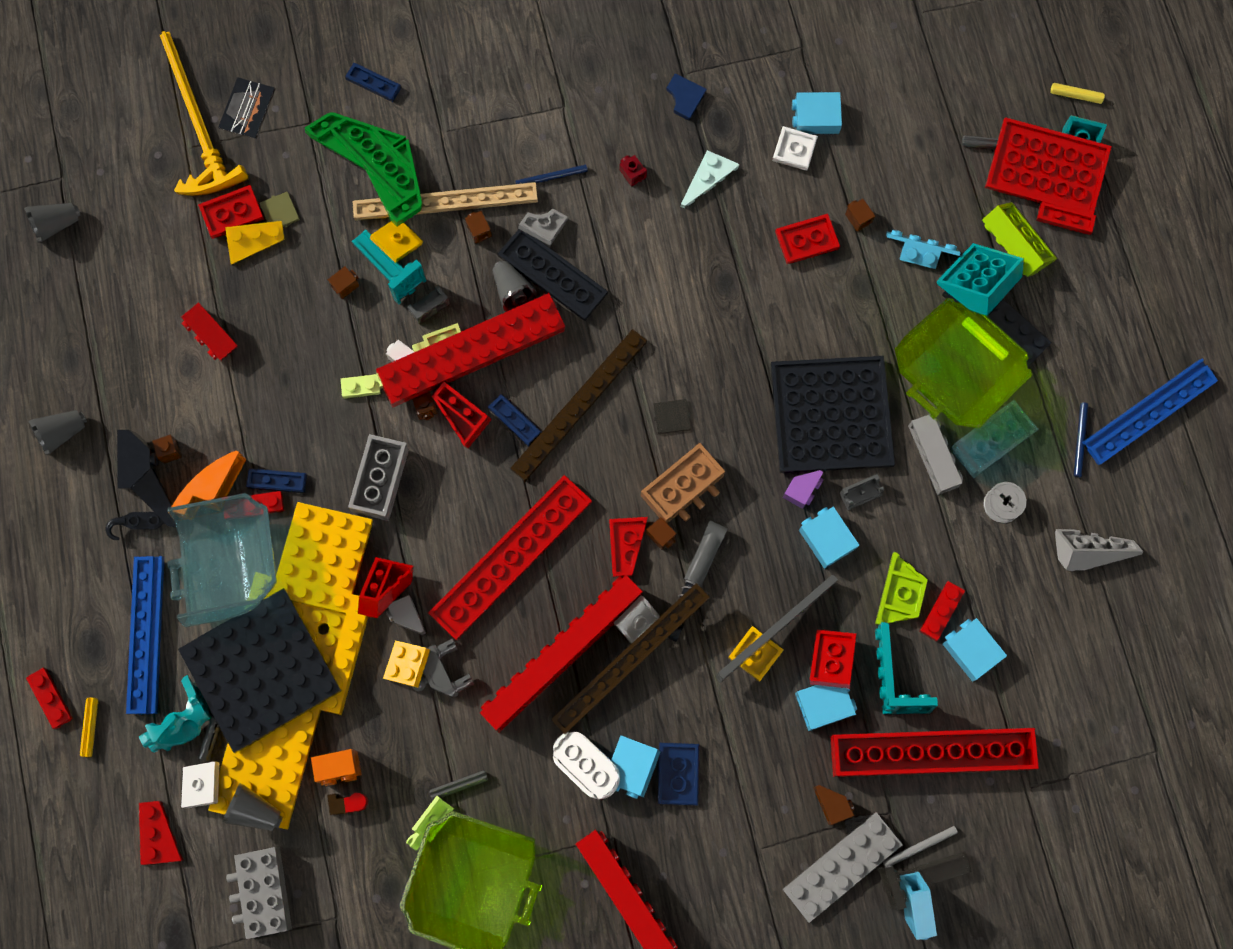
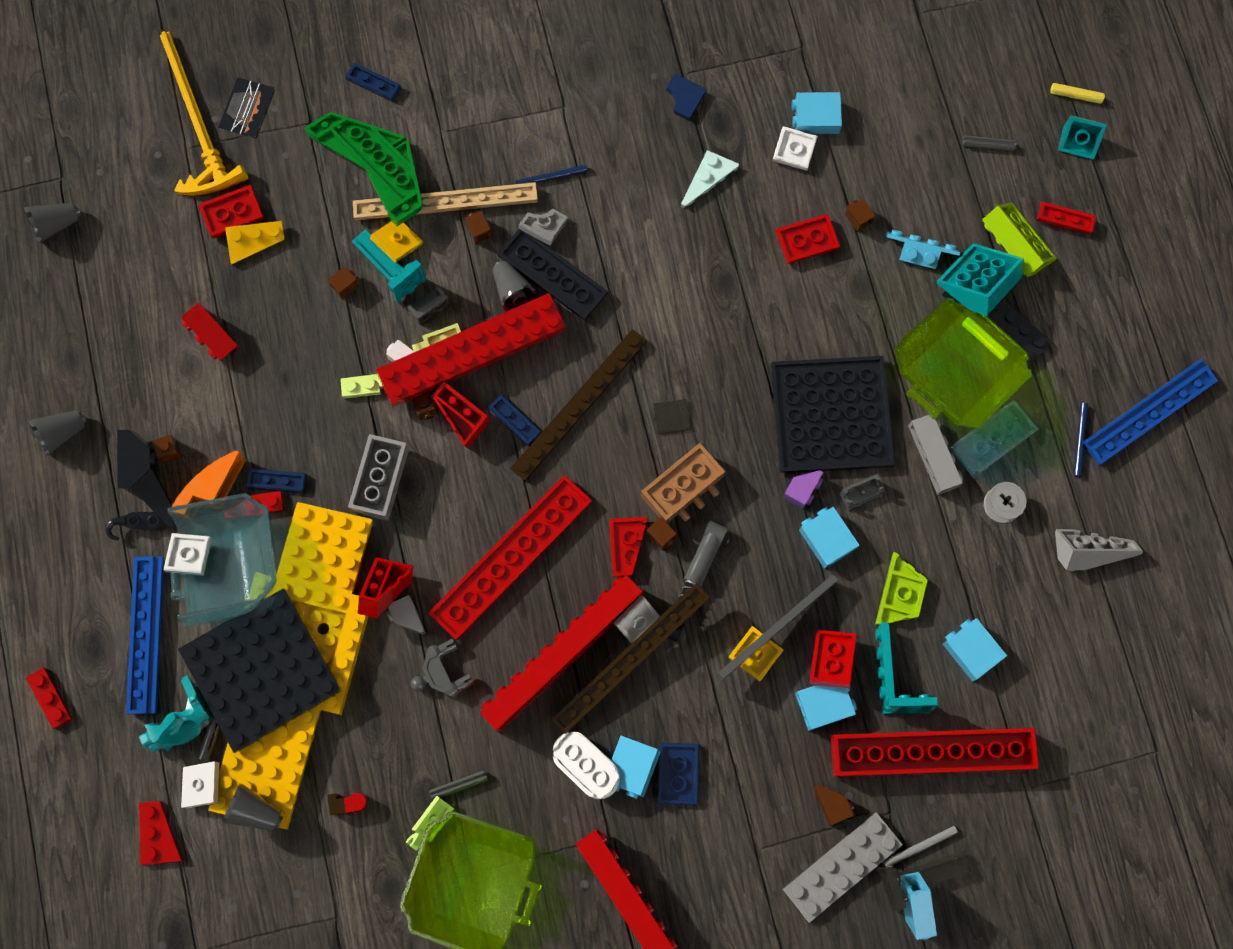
yellow axle [80,697,98,757] -> none
light grey piece [226,847,292,939] -> none
olive piece [259,192,300,228] -> none
orange brick [311,749,362,786] -> none
yellow plate [383,641,430,688] -> none
dark red brick [619,155,647,187] -> none
red plate [919,581,965,641] -> none
red plate [985,117,1112,215] -> none
none -> white plate [163,533,212,576]

